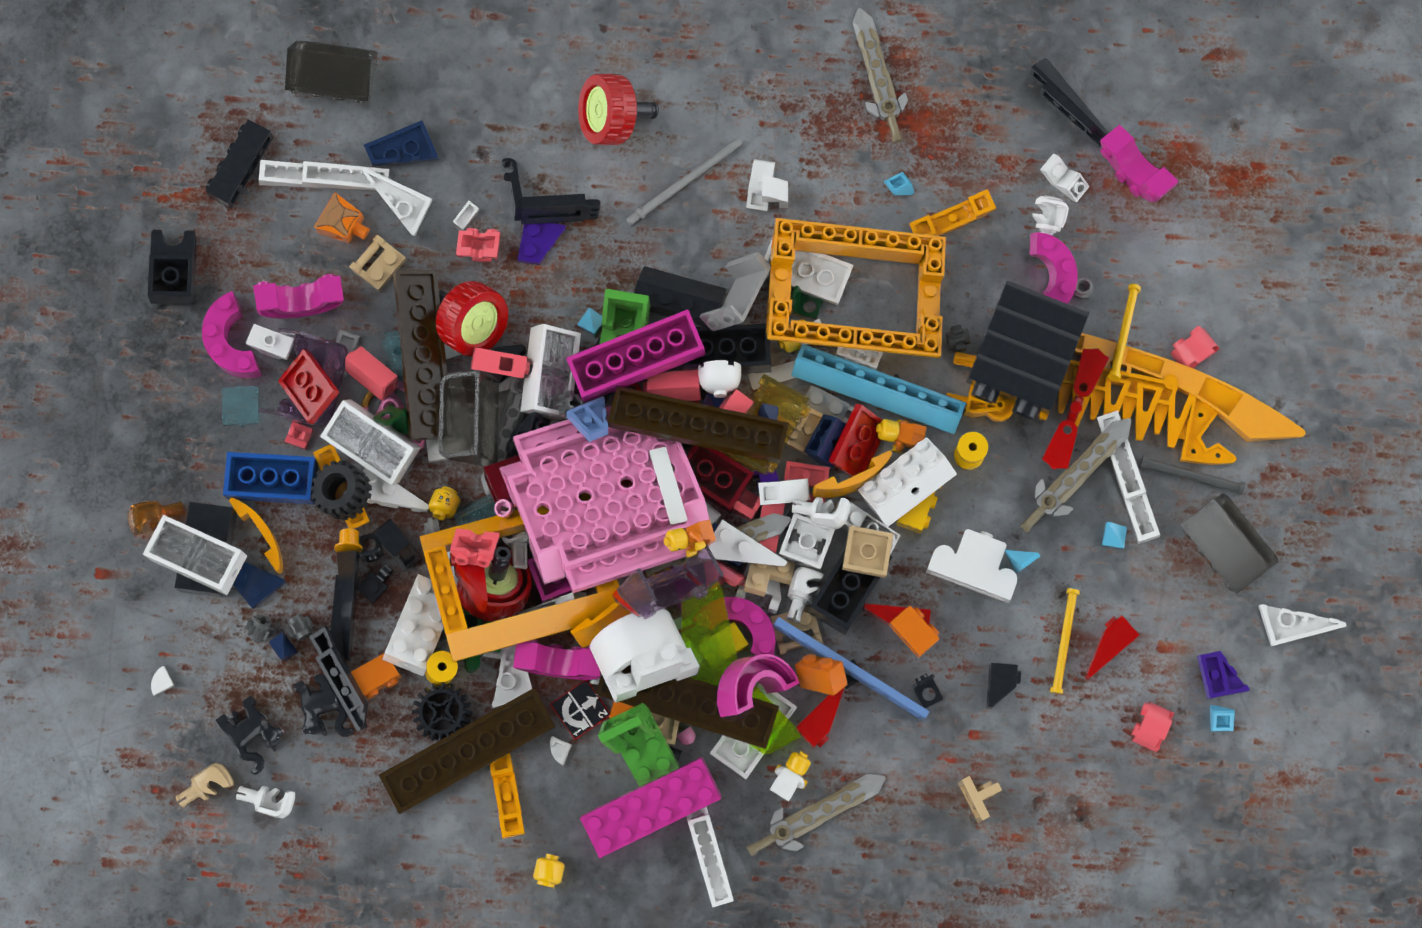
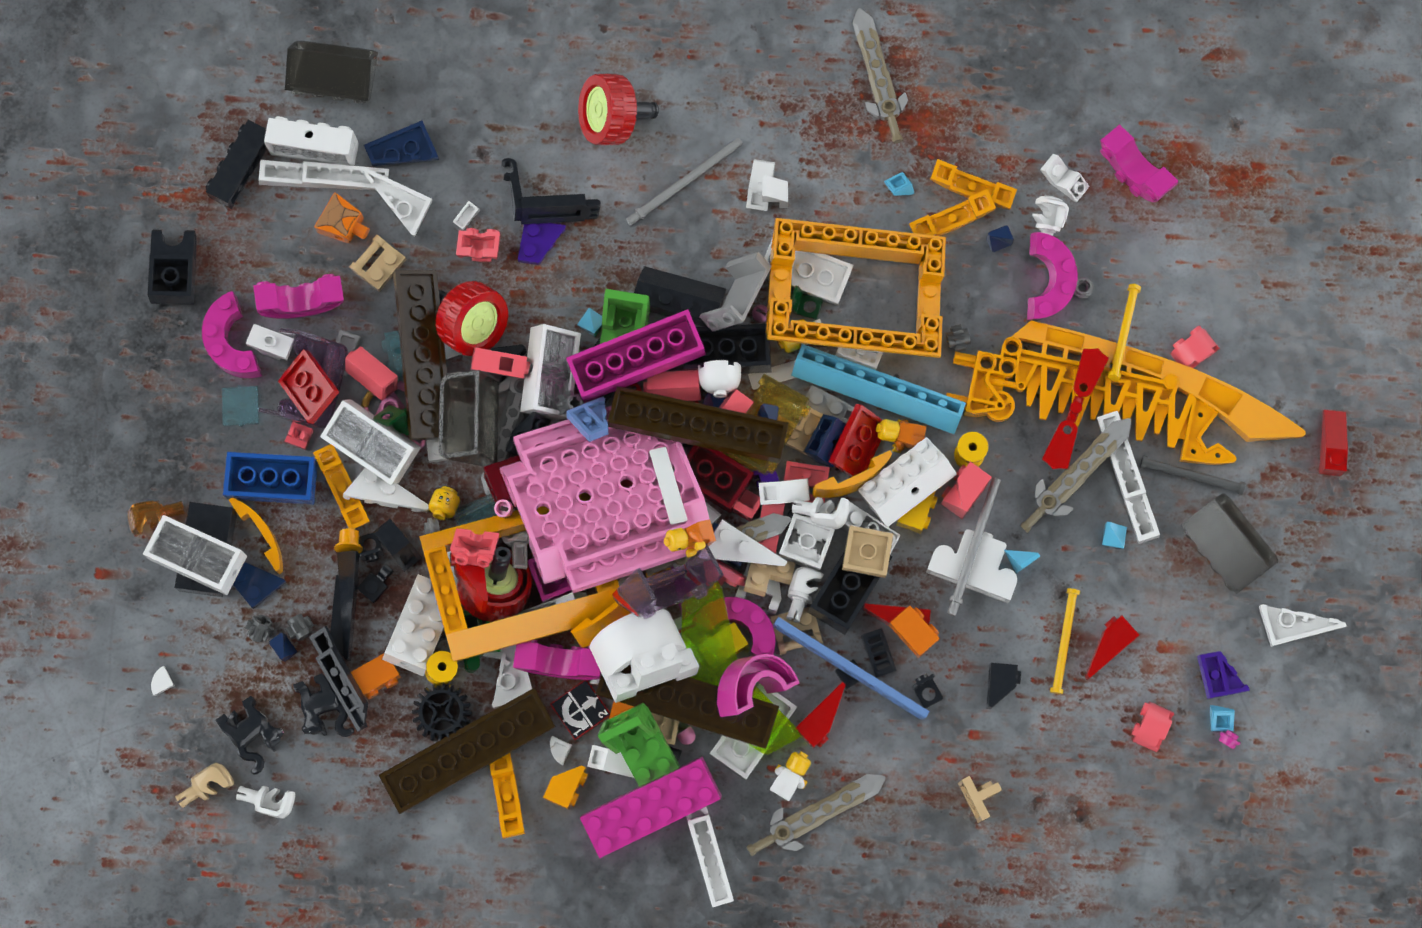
black tyre [311,461,372,520] -> none
yellow head [533,854,565,888] -> none
orange brick [795,654,848,695] -> none
black brick [966,280,1089,420] -> none
black wedge [1030,58,1109,147] -> none
none -> white brick [264,116,359,166]
none -> light orange slope [543,765,588,810]
none -> white slope [587,745,634,778]
none -> bright pink hinge [752,304,767,323]
none -> black slope [861,628,897,678]
none -> light orange slope [930,159,1017,210]
none -> coral slope [941,461,992,519]
none -> light grey bar [947,478,1001,616]
none -> dark blue slope [986,225,1014,252]
none -> dark pink plate [1219,730,1241,749]
none -> red slope [1319,410,1348,476]

